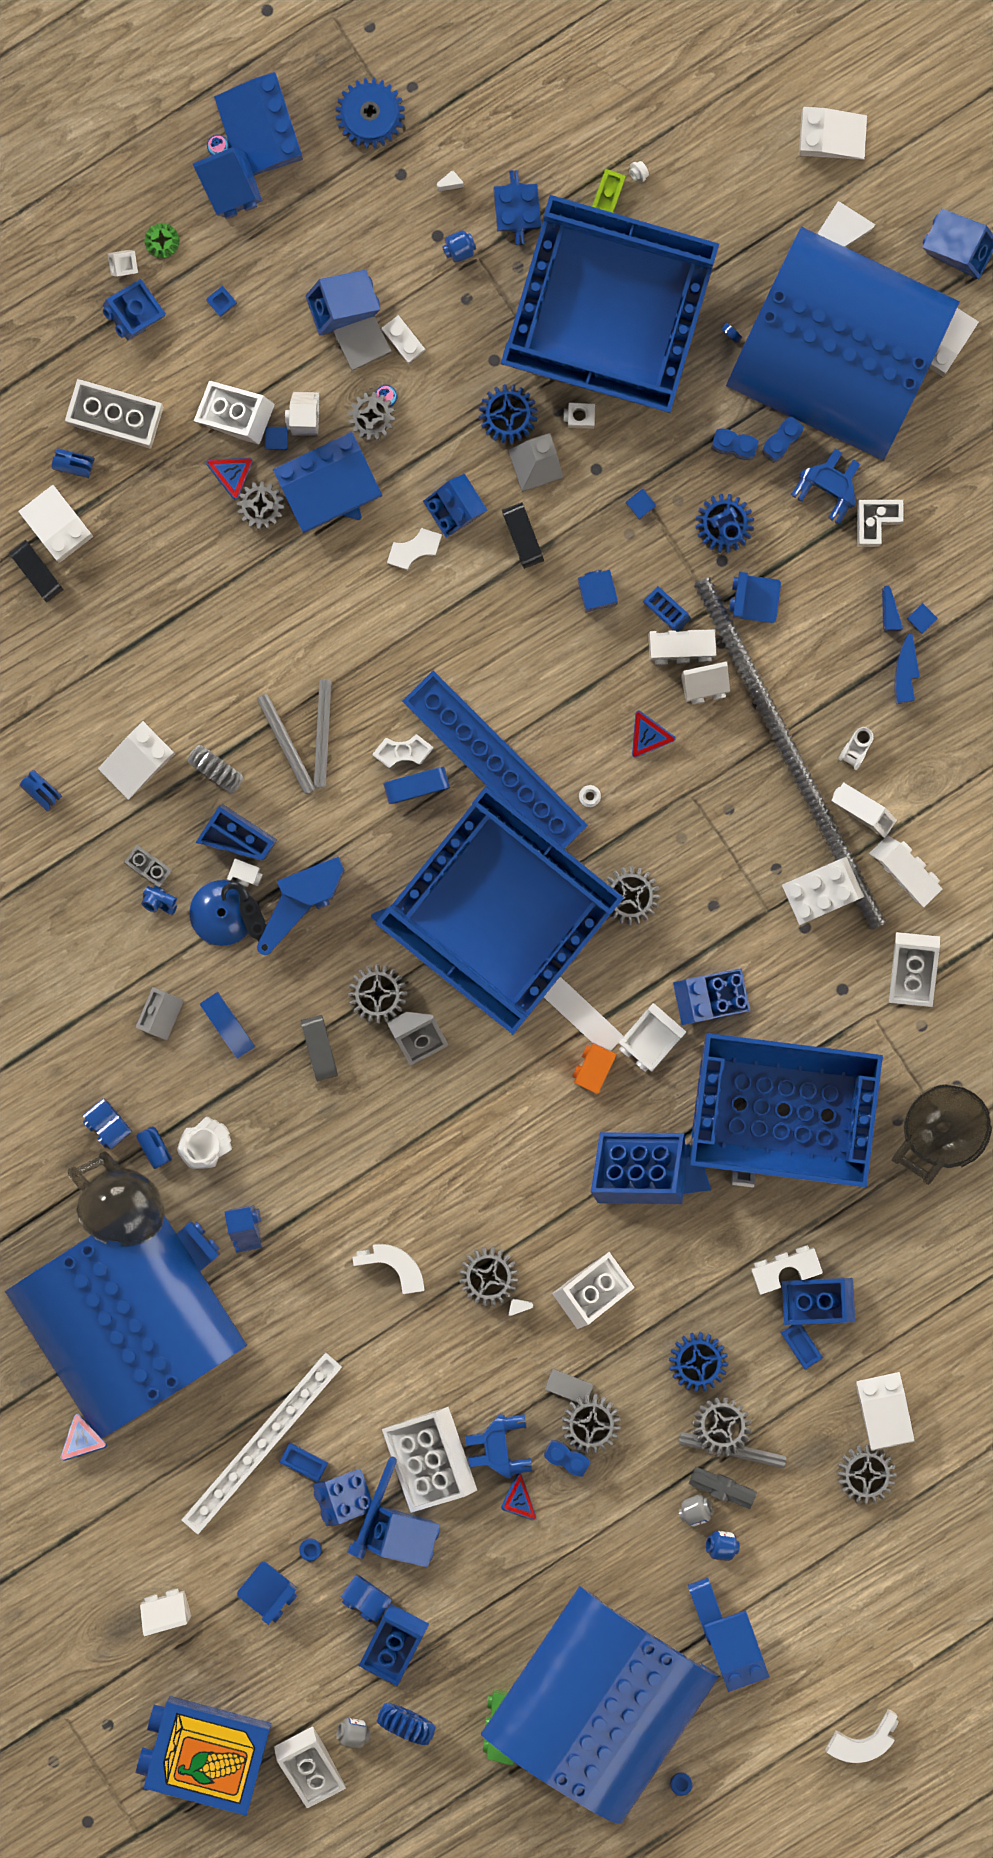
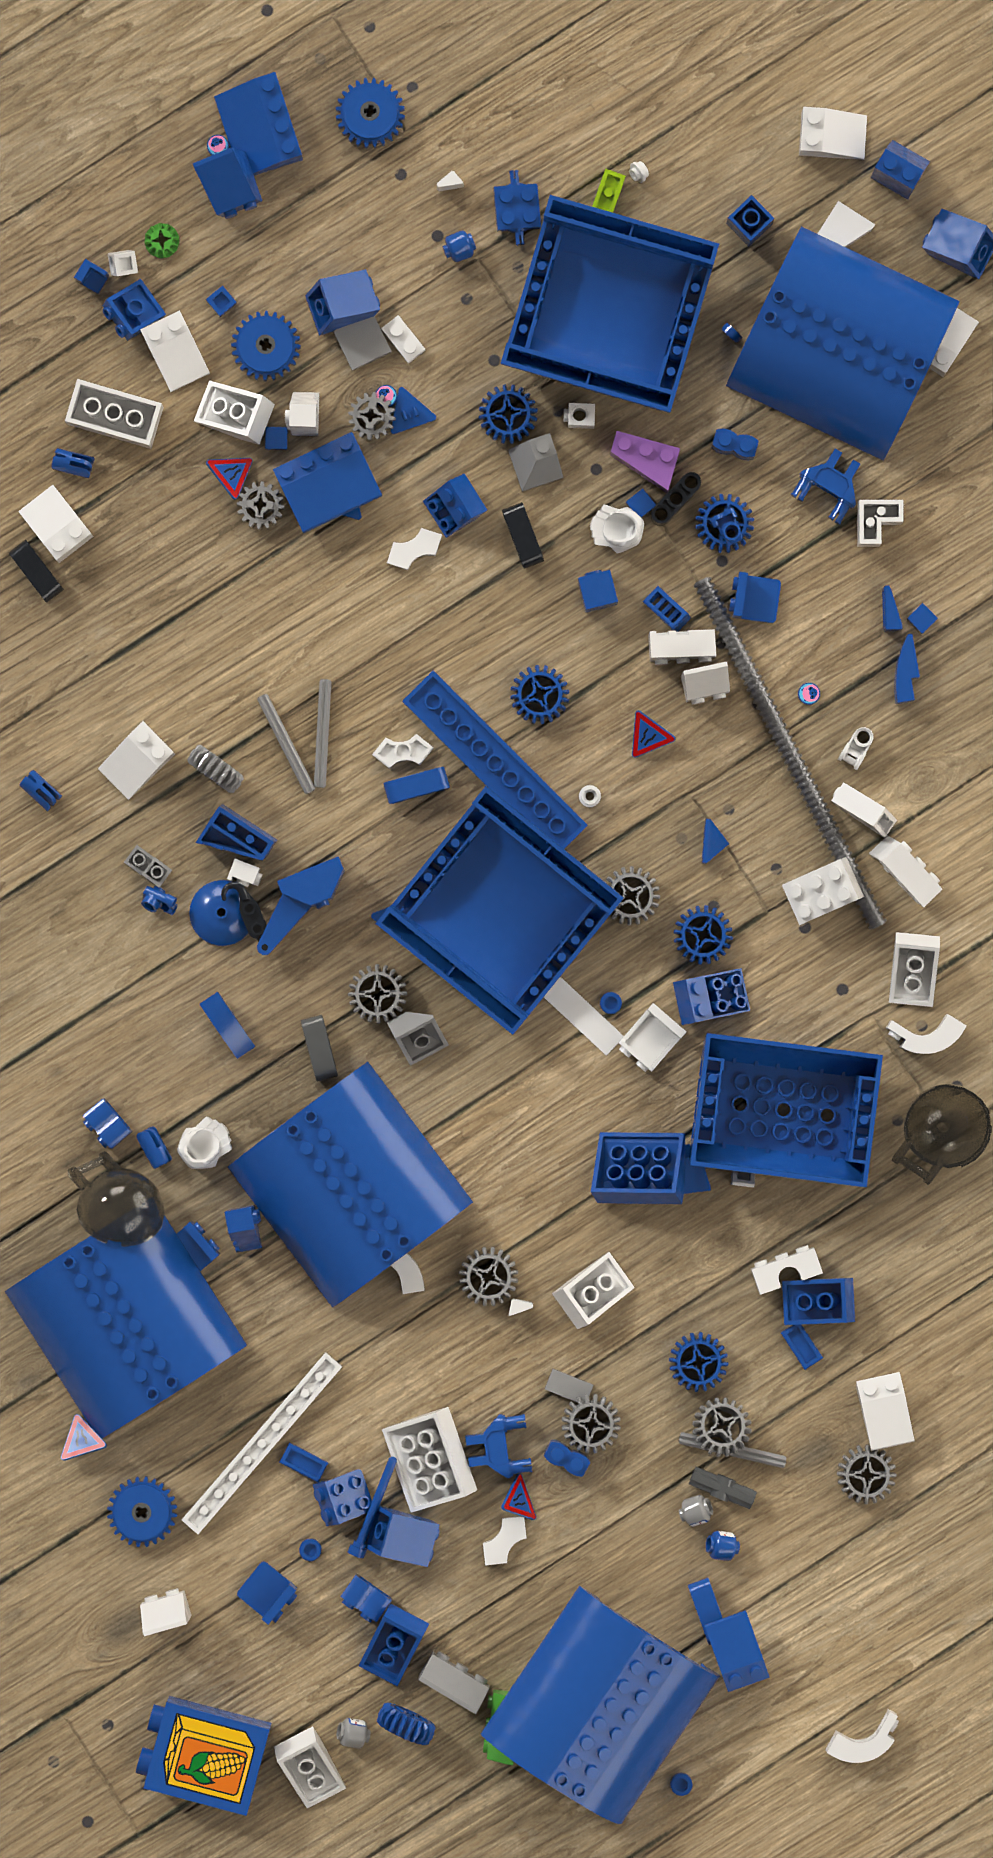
light grey panel [136,987,184,1040] -> none
orange brick [572,1043,617,1094] -> none
blue brick [762,417,804,463] -> none
none -> blue panel [74,259,109,294]
none -> blue gear [107,1476,178,1547]
none -> white slope [140,311,210,392]
none -> blue slope [228,1062,473,1308]
none -> blue gear [231,311,301,381]
none -> blue piece [391,387,436,434]
none -> light grey slope [419,1651,489,1714]
none -> white tile [483,1516,527,1565]
none -> blue gear [510,665,569,724]
none -> white hair [590,504,644,553]
none -> blue tile [600,992,622,1014]
none -> medium lavender wedge [610,431,680,493]
none -> black beam [651,472,701,526]
none -> blue gear [673,905,733,965]
none -> blue slope [702,819,729,864]
none -> blue head [726,195,774,247]
none -> tile [798,683,820,705]
none -> blue slope [870,140,930,199]
none -> white arch [886,1014,966,1054]

